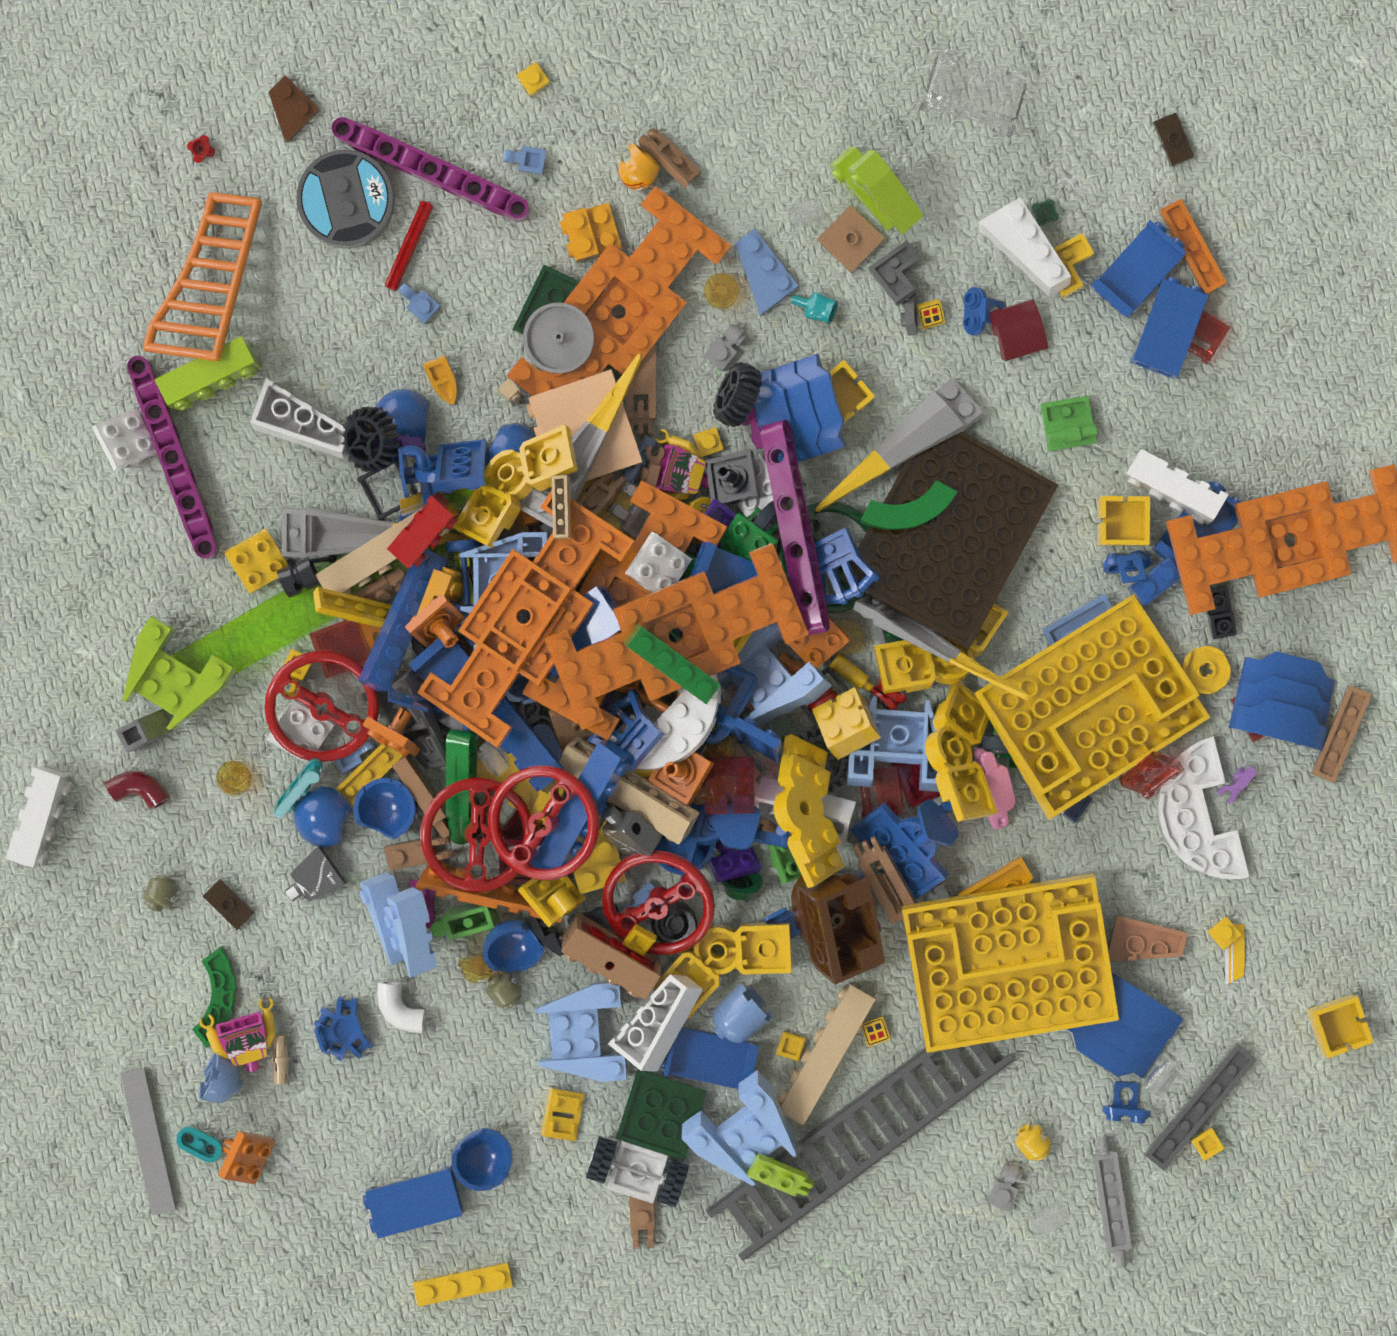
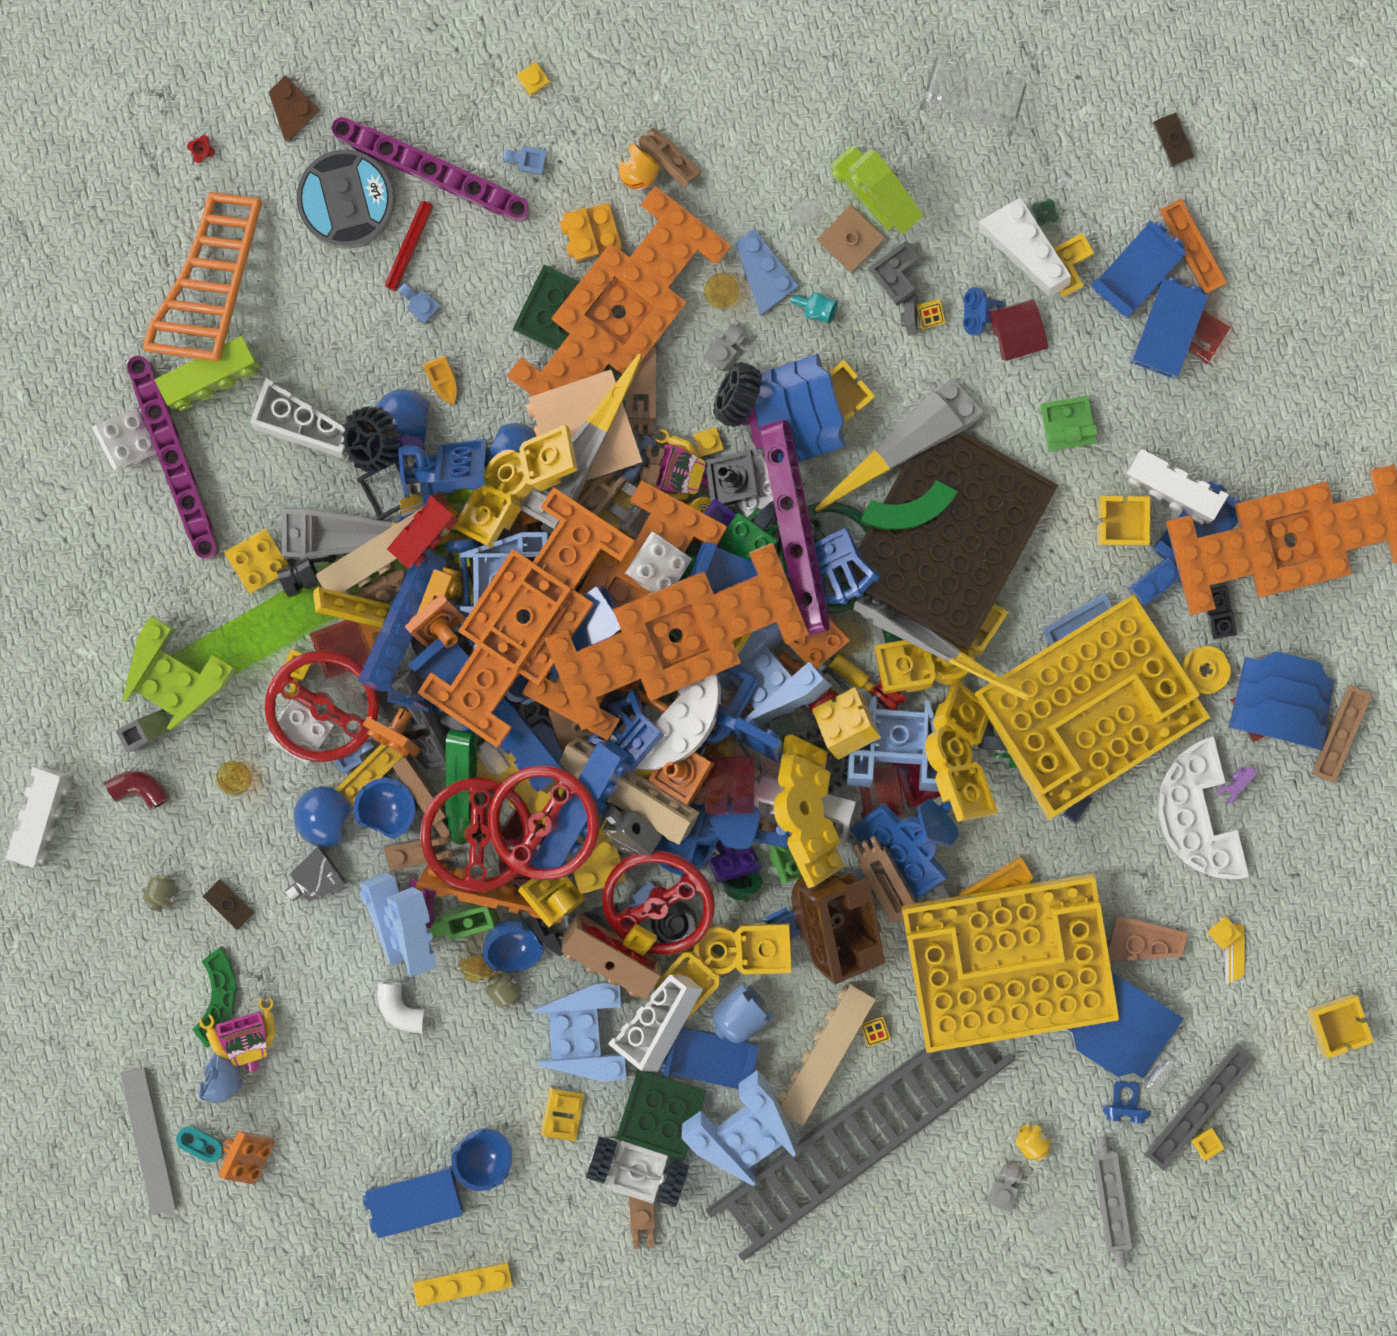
tan pin [271,1034,290,1085] -> none
teal plate [273,758,323,819] -> none
blue piece [314,997,374,1061] -> none
tan piece [498,378,523,406] -> none
light grey piece [523,303,594,374] -> none
tan piece [552,475,571,539] -> none
green brick [623,624,721,705] -> none
lime hinge [747,1153,815,1196] -> none
yellow tile [776,1031,806,1062] -> none
bright pink hinge [972,748,1016,830] -> none
blue bracket [1103,550,1151,584] -> none
clear red plate [1119,751,1184,799] -> none

